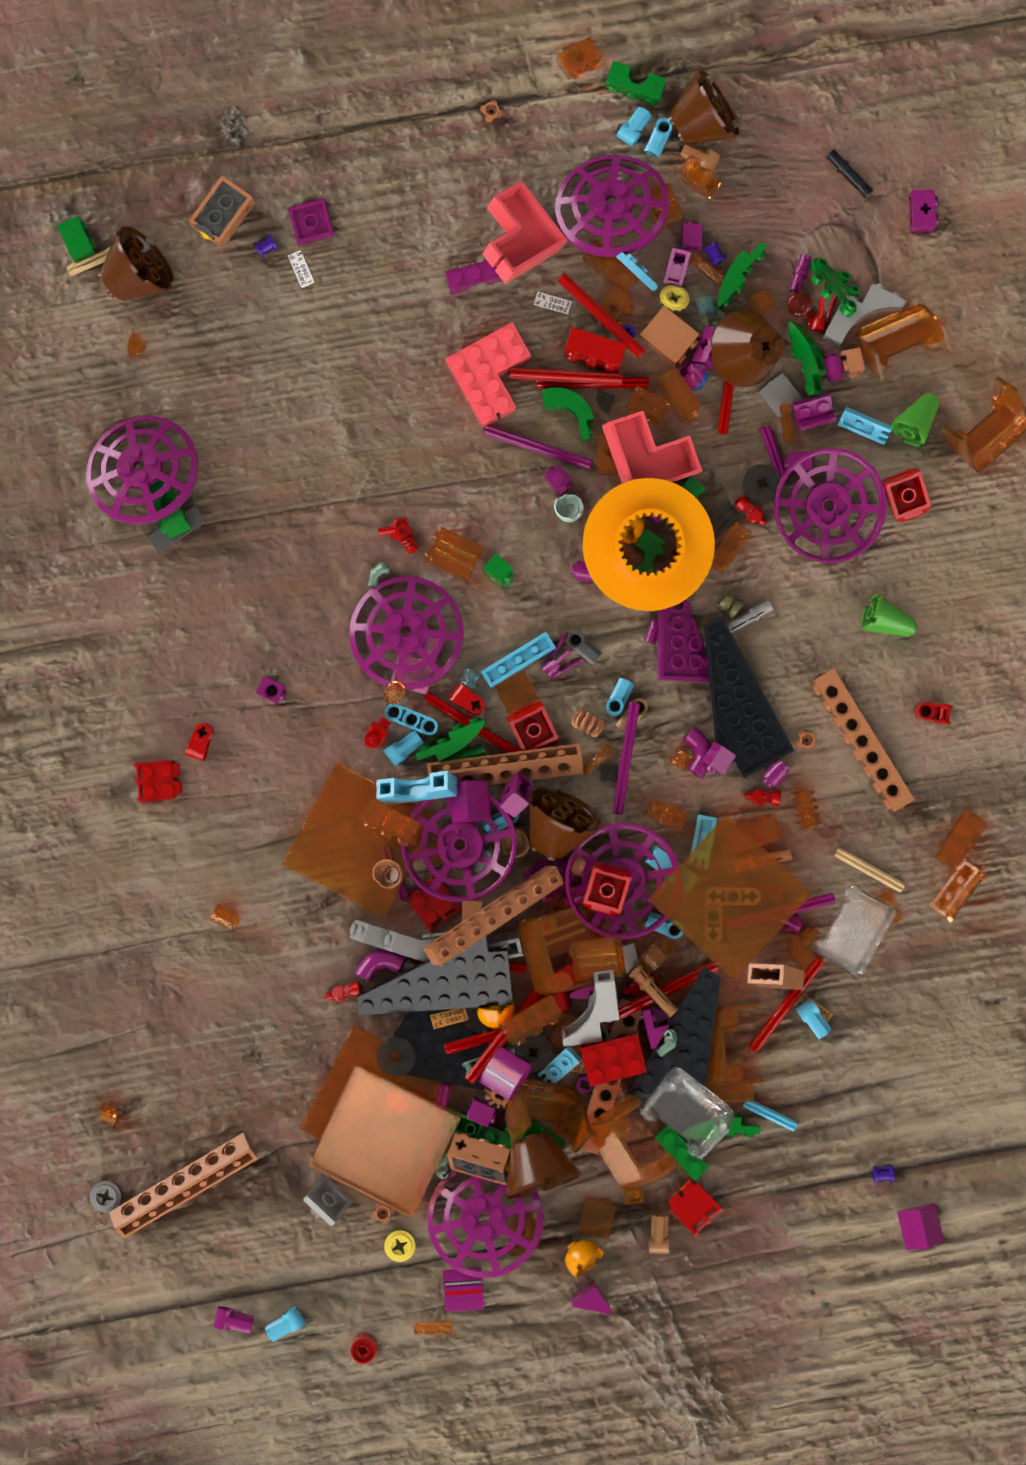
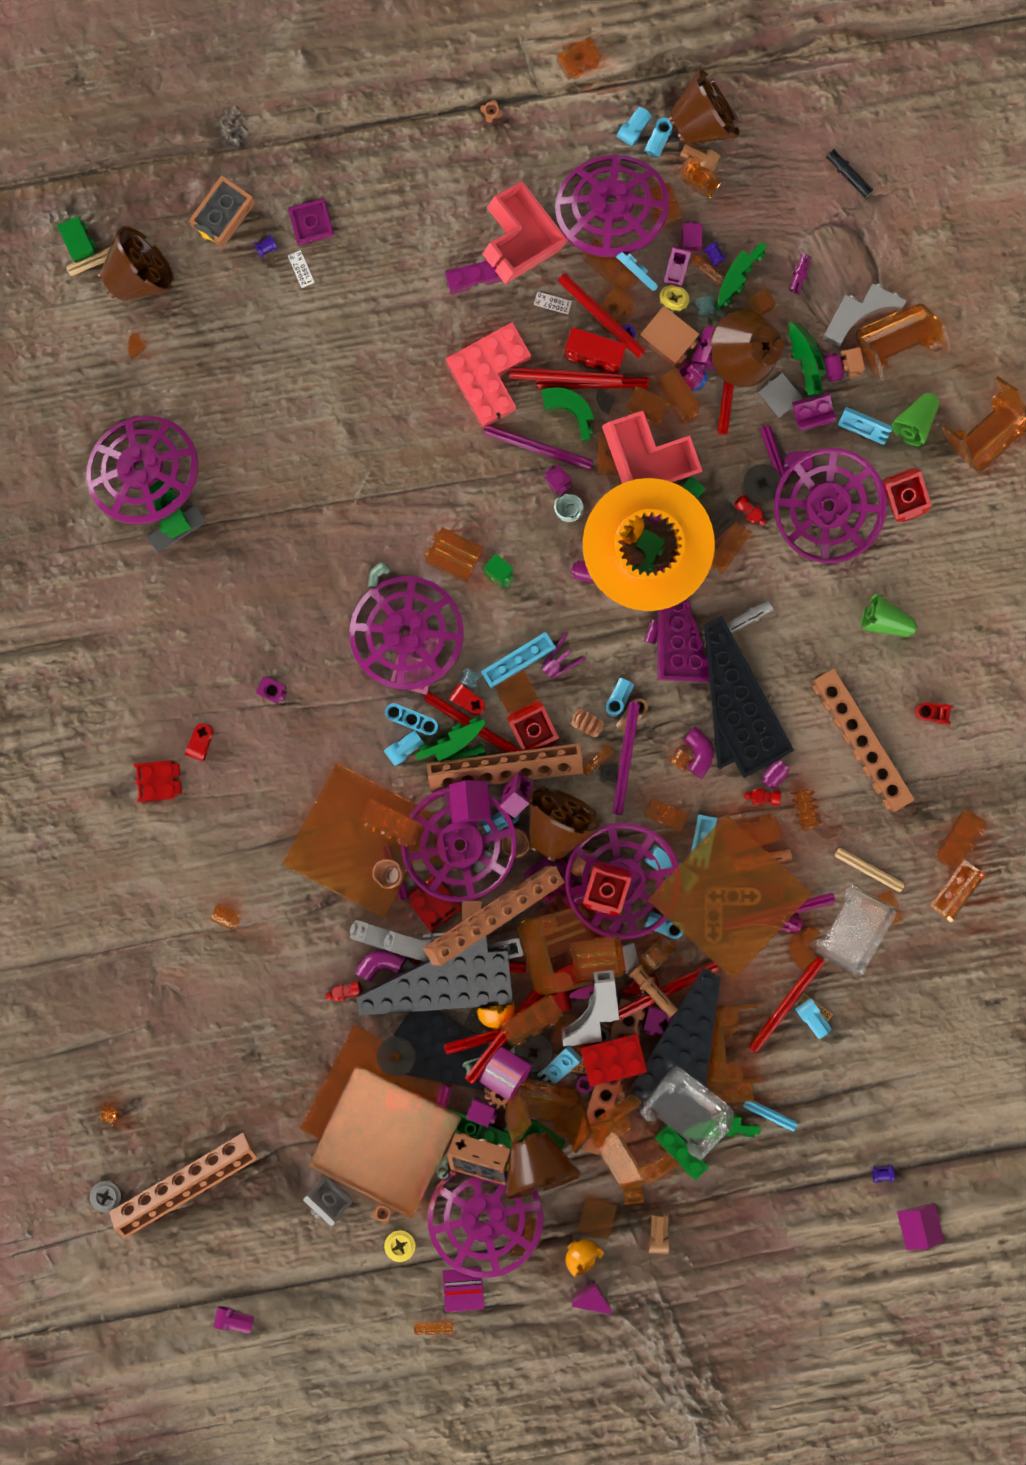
medium azure piece [265,1306,306,1342] -> none
red wheel [350,1333,377,1364] -> none
red hips [364,717,391,749] -> none
medium azure arch [376,771,457,805] -> none
red piece [378,517,419,555] -> none
clear orange wheel [383,681,405,704] -> none
clear orange sticker [430,1008,469,1029] -> none
dark grey piece [566,631,602,665] -> none
green arch [605,61,667,106] -> none
magenta slope [641,1008,669,1049] -> none
sand green arm [656,1030,677,1057] -> none
red plate [667,1180,724,1237] -> none
magenta brick [702,742,736,775] -> none
olive wheel [717,593,744,619] -> none
nougat brick [747,963,804,990] -> none
clear orange axle [780,404,794,442] -> none
clear red head [787,292,812,317] -> none
nougat plate [796,730,817,751] -> none
red plant [806,293,837,332] -> none
green plant [811,258,861,318] -> none
magenta brick [909,189,939,233] -> none

